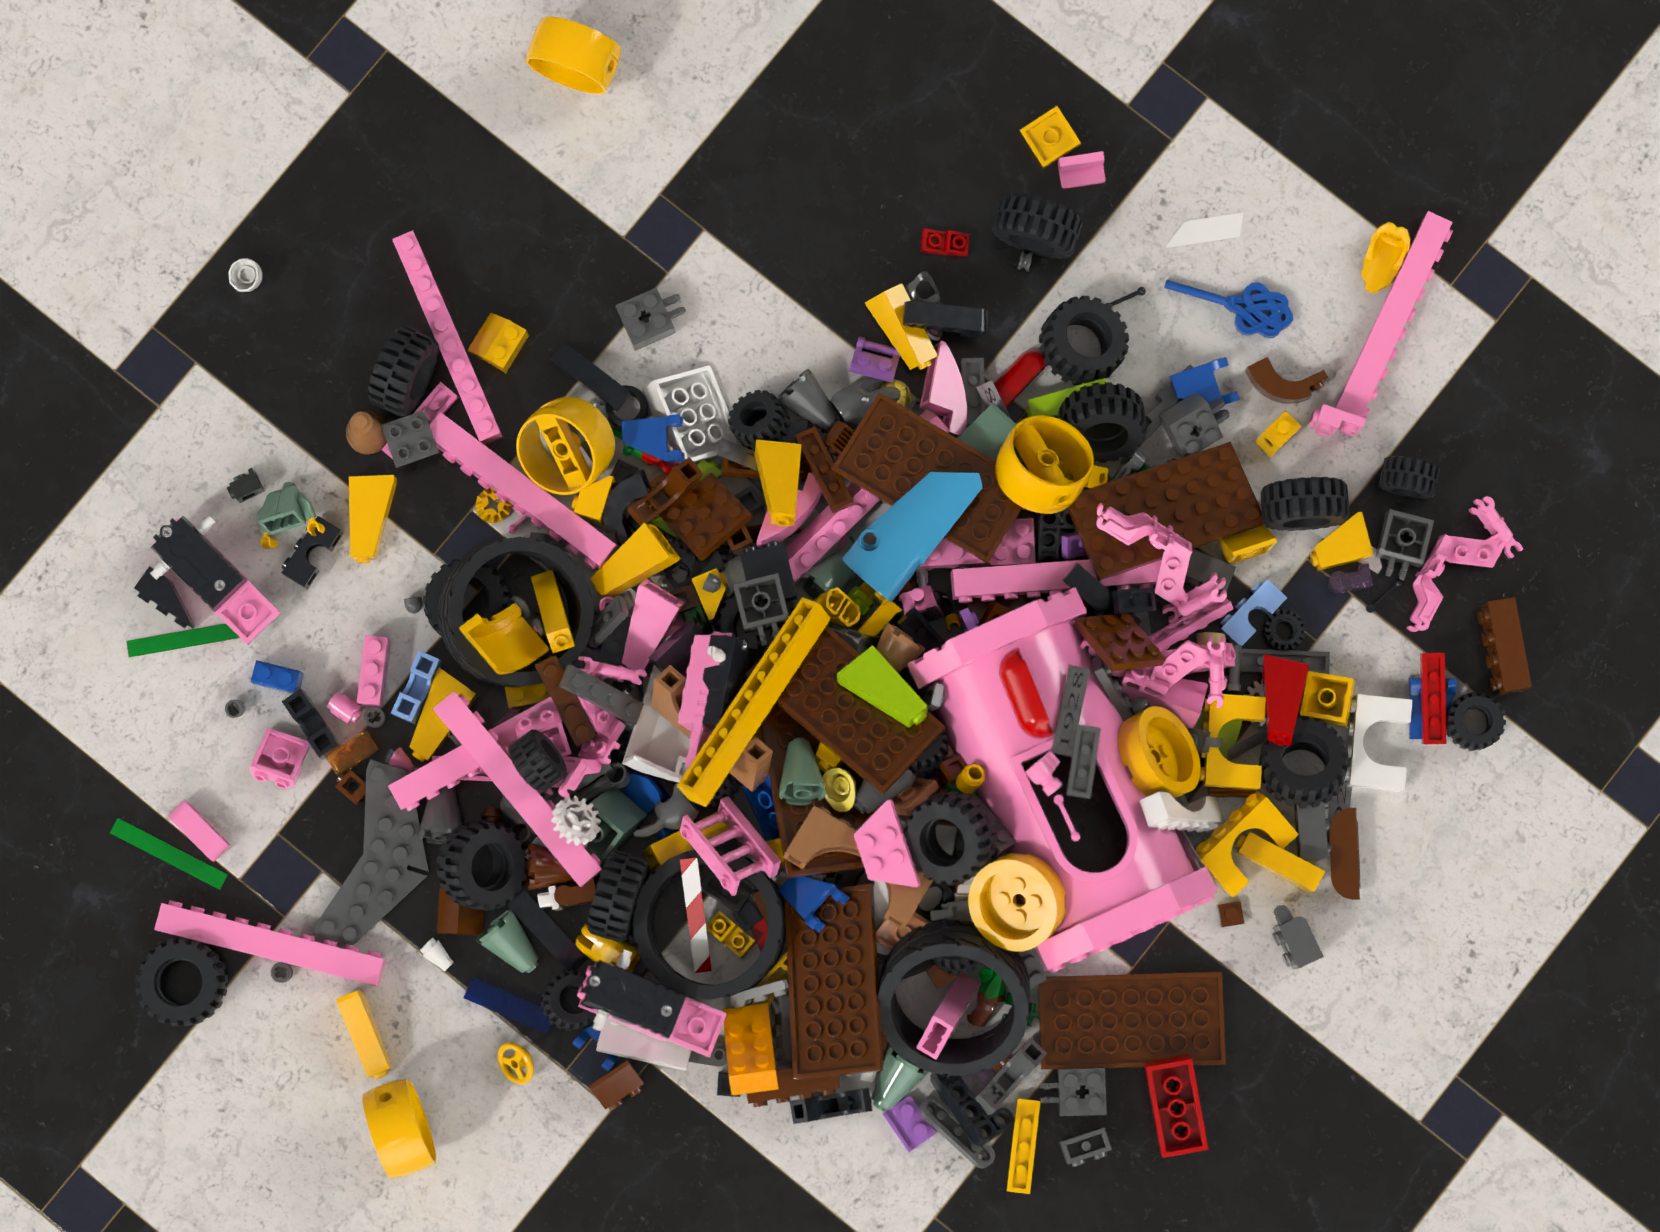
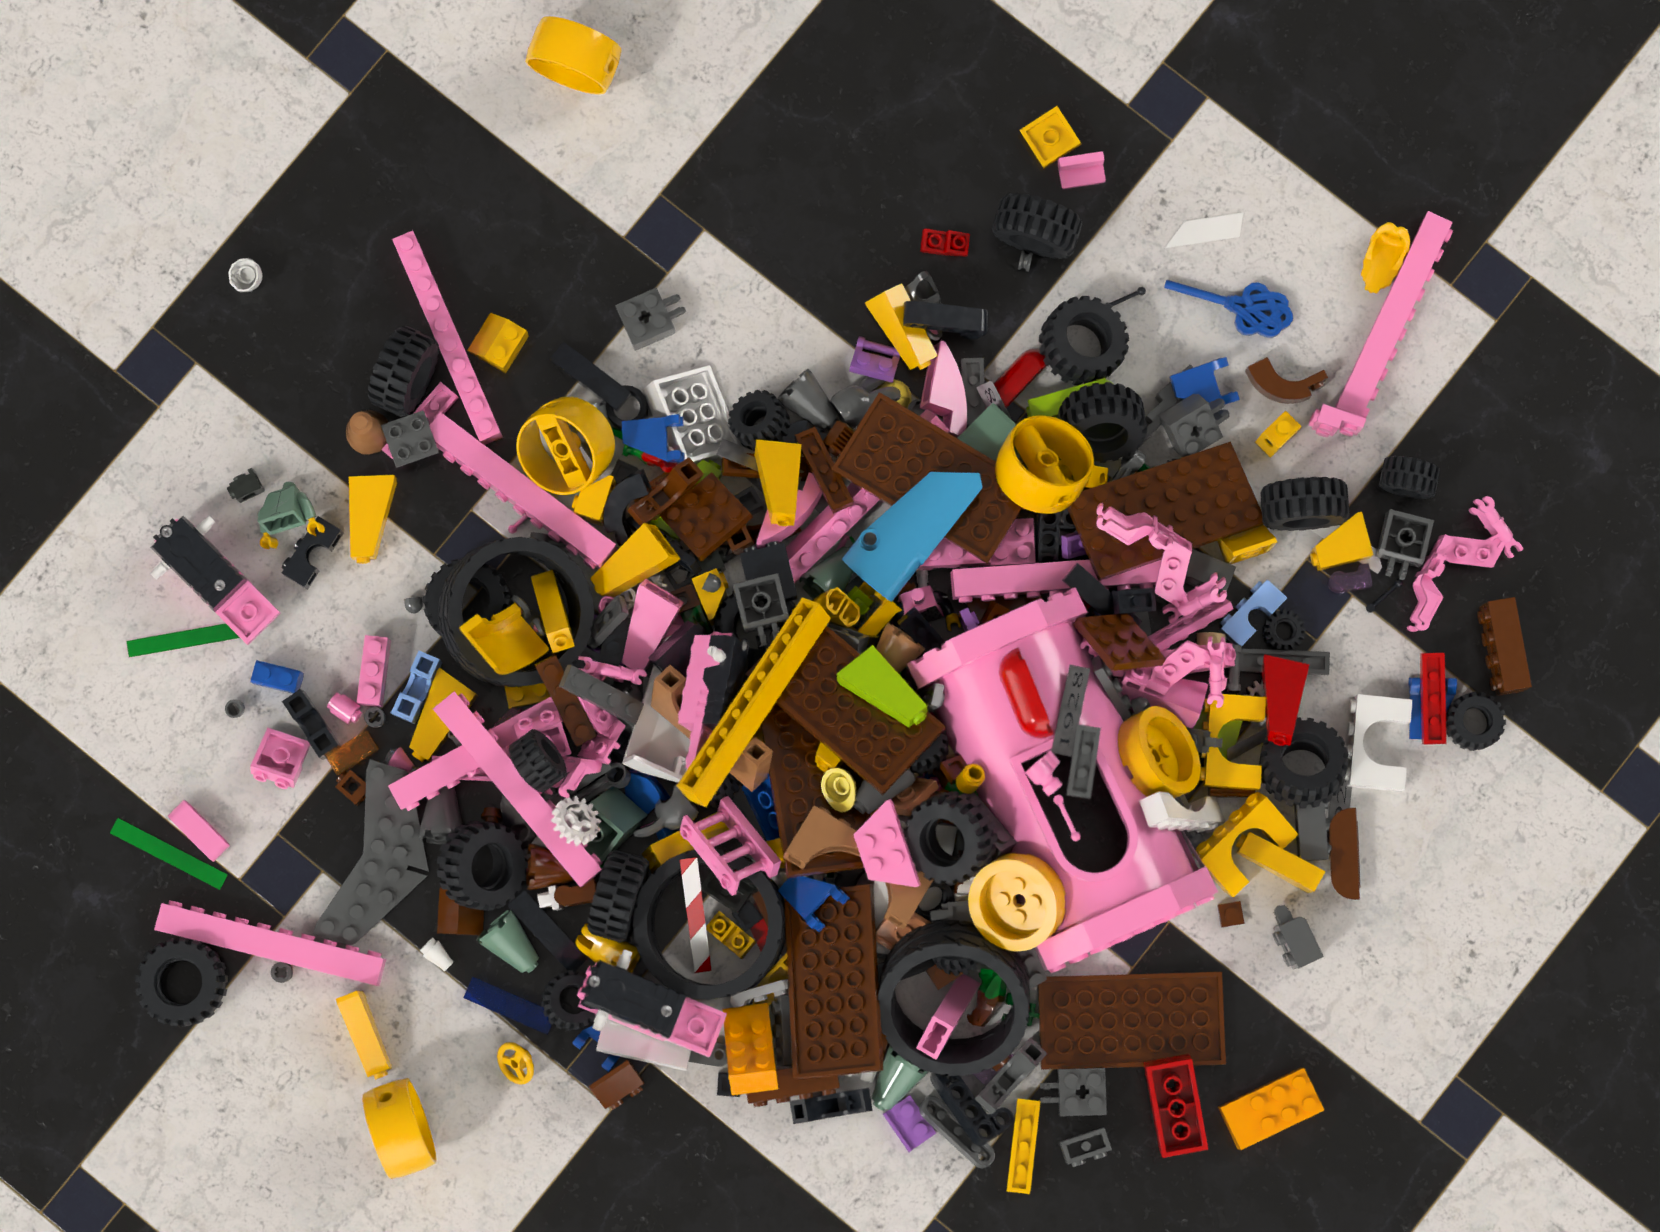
black slope [134,566,195,629] -> none
yellow gear [475,488,512,523] -> none
sand green cone [779,738,826,805] -> none
yellow slope [1300,671,1356,728] -> none
none -> light orange brick [1218,1068,1324,1150]

